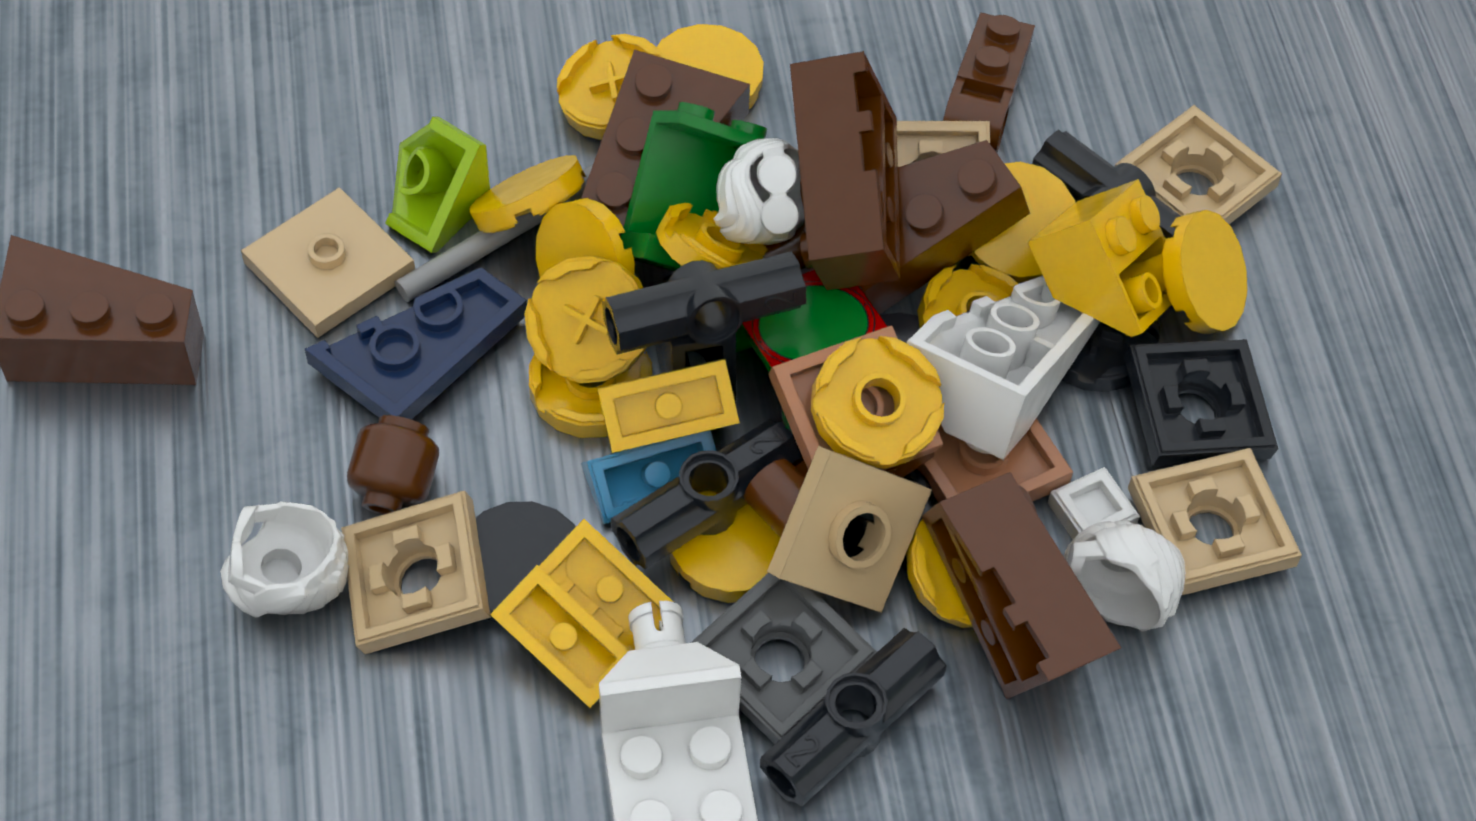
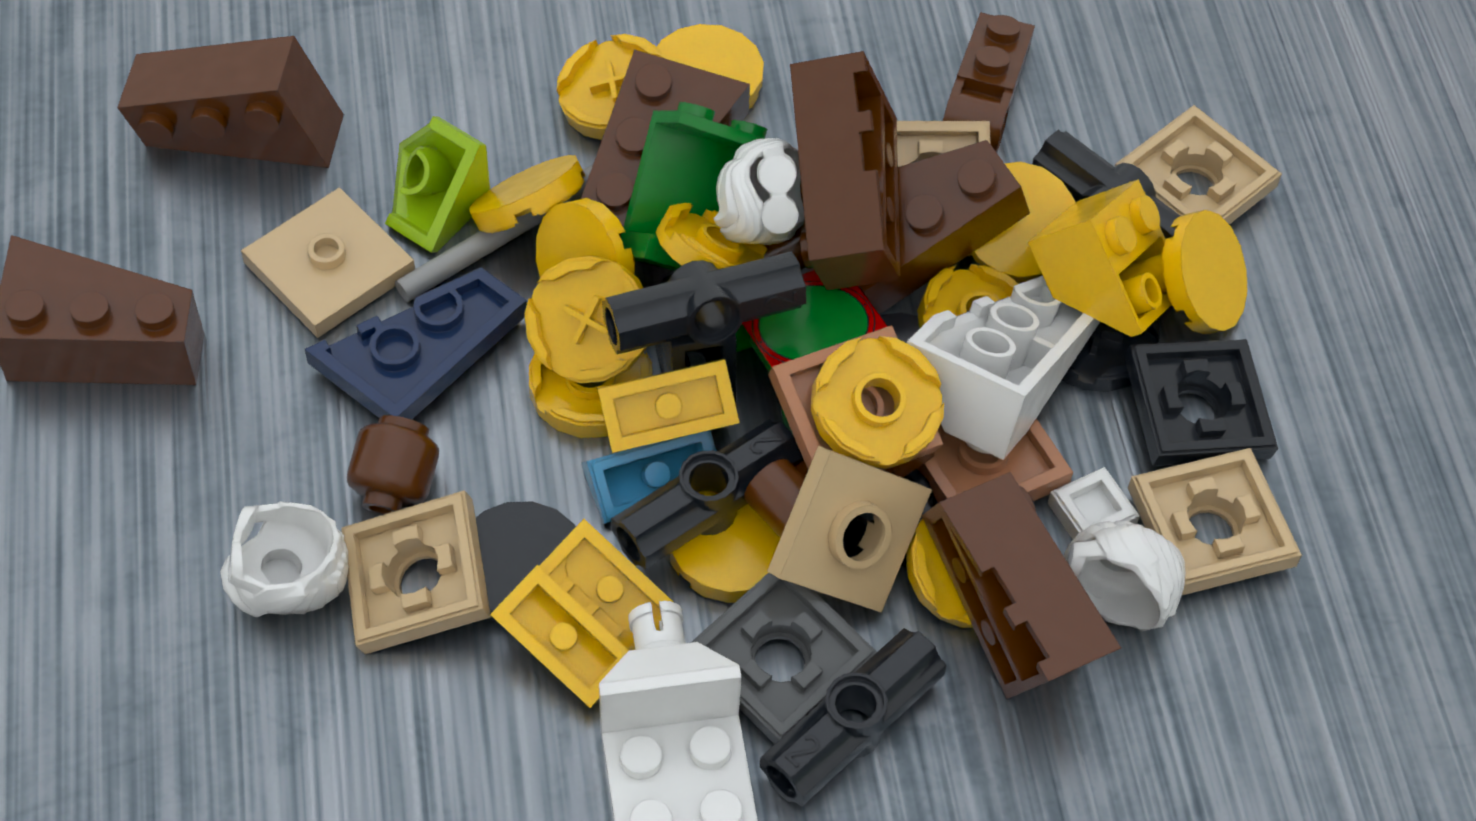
none -> reddish brown wedge [117,36,344,168]

